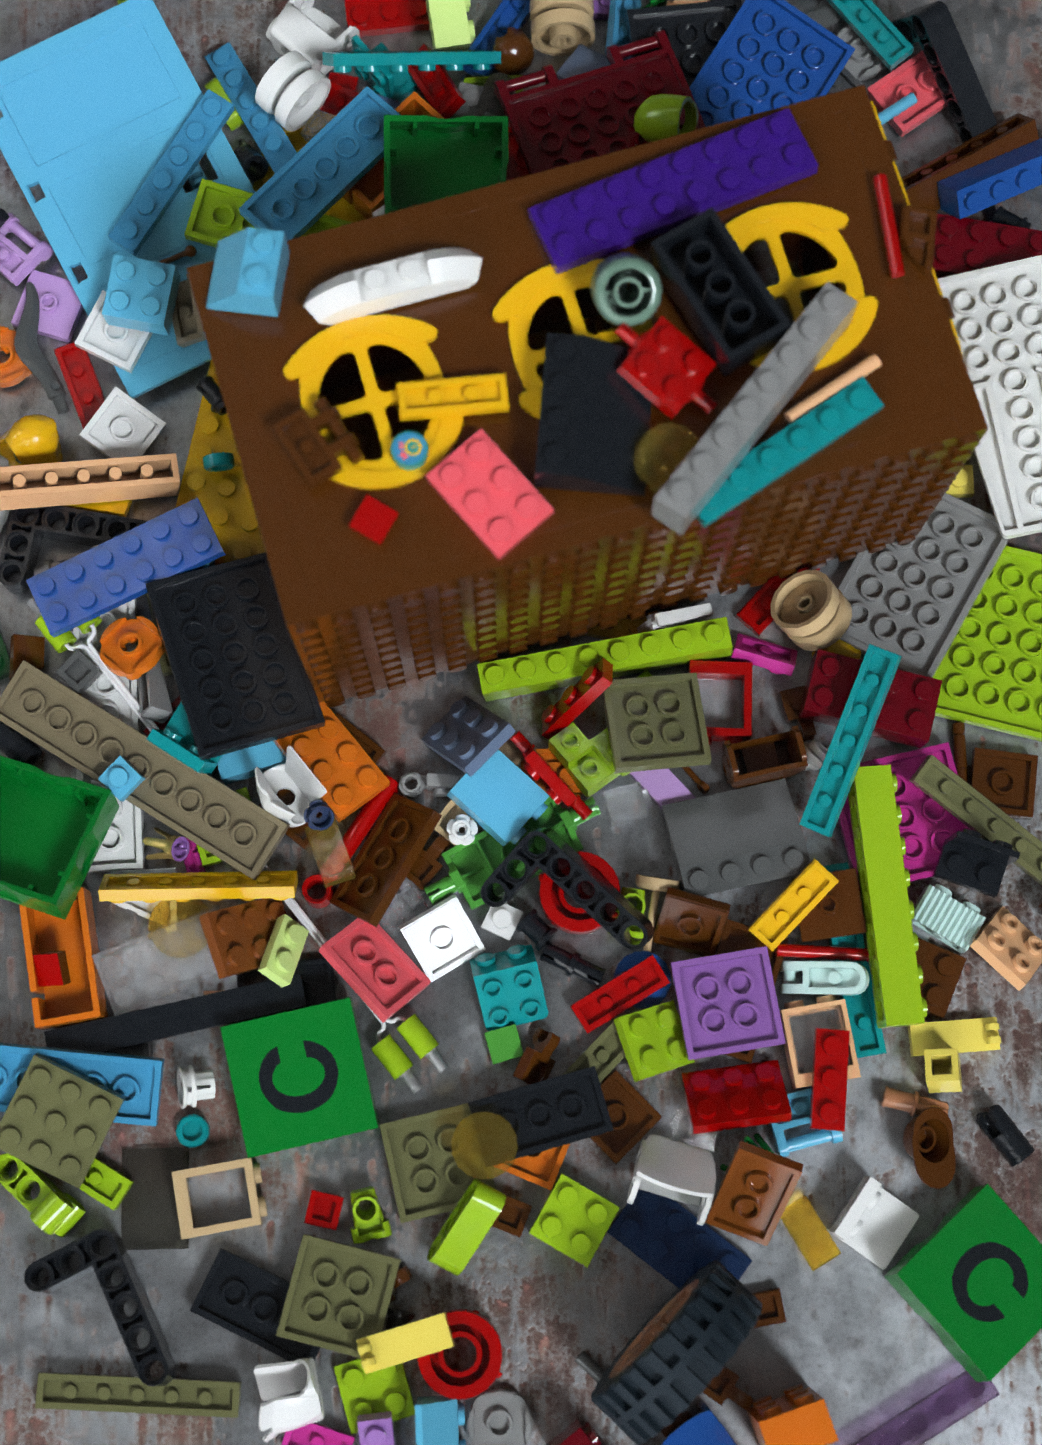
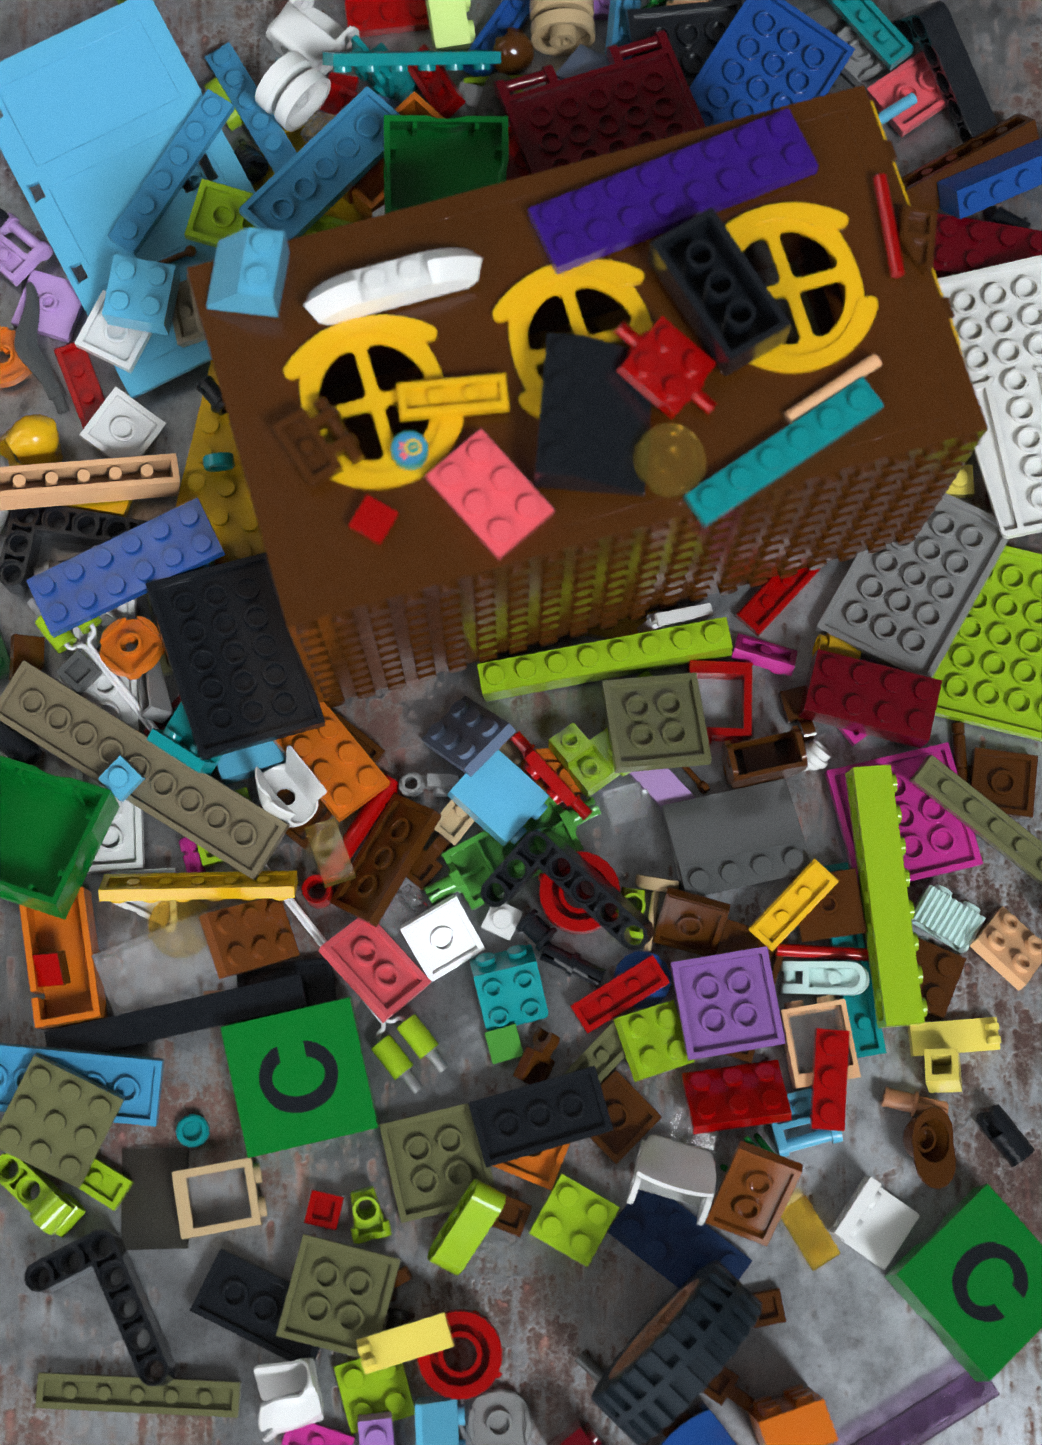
pearl gold piece [142,827,190,862] -> none
white piece [176,1065,216,1109] -> none
yellowish green plate [258,914,309,988] -> none
dark blue plate [303,800,334,831] -> none
white plate [446,814,478,846] -> none
clear yellow tile [451,1112,518,1179] -> none
red plate [541,658,613,740] -> none
sand green head [590,252,662,327] -> none
lime piece [633,94,699,142] -> none
light grey brick [651,282,858,536] -> none
tan wheel [770,570,852,651] -> none
teal plate [799,644,902,837] -> none
black bracket [933,829,1020,898] -> none

